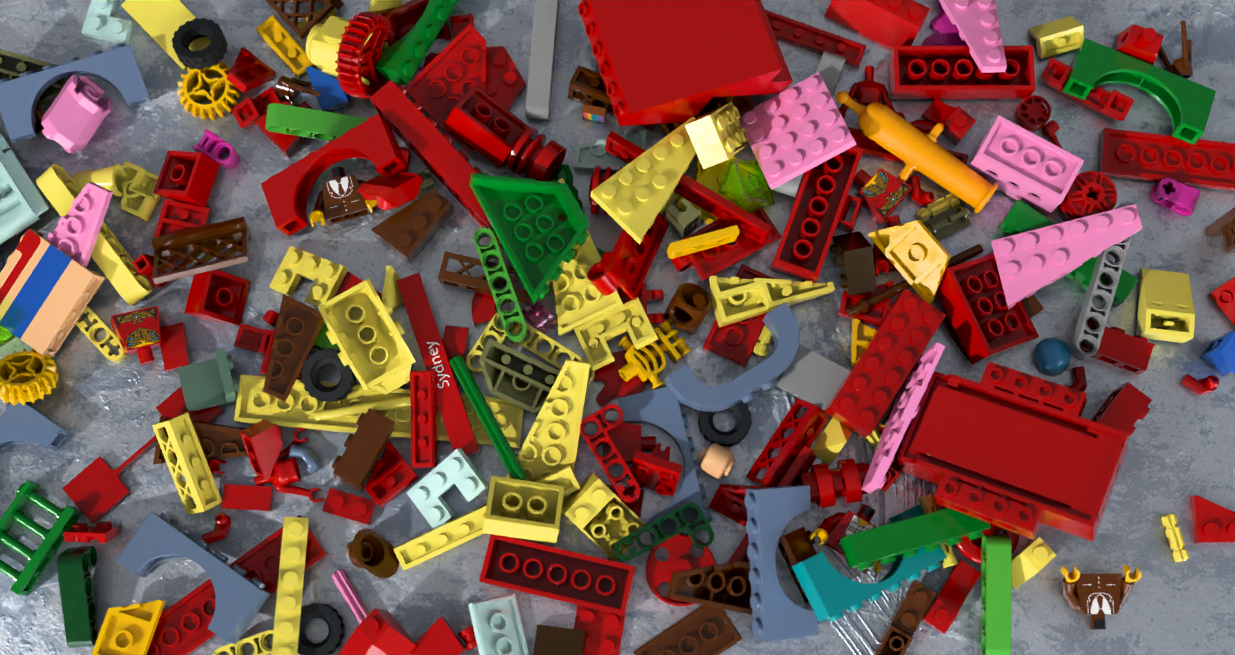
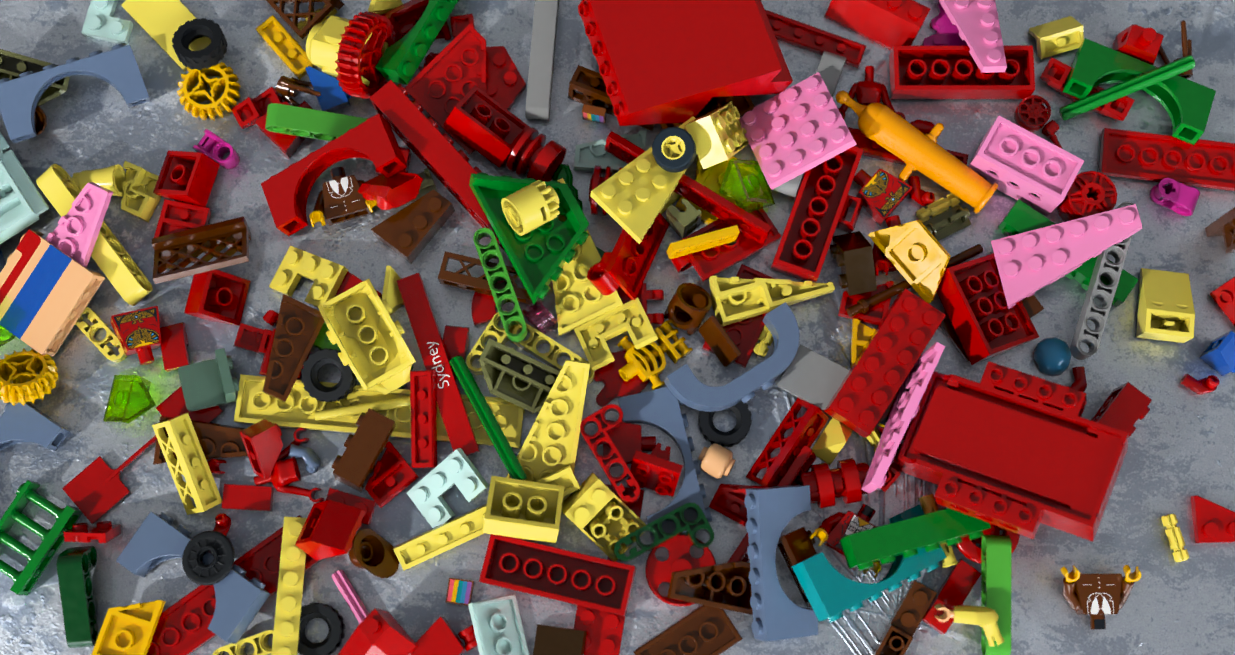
bright pink brick [41,74,112,154] -> none
red piece [132,254,172,289] -> none
red wing [227,47,276,93] -> none
red arch [920,98,977,146] -> none
light yellow slope [1011,536,1057,589] -> none
red brick [1080,320,1154,375] -> none
none -> clear neon green slope [103,375,156,423]
none -> black wheel [182,531,235,585]
none -> red slope [295,500,365,561]
none -> tile [445,578,474,606]
none -> light yellow gear [501,180,560,236]
none -> black wheel [652,127,696,172]
none -> reddish brown slope [699,315,741,367]
none -> light yellow arm [934,604,1004,646]
none -> green axle [1059,55,1196,120]

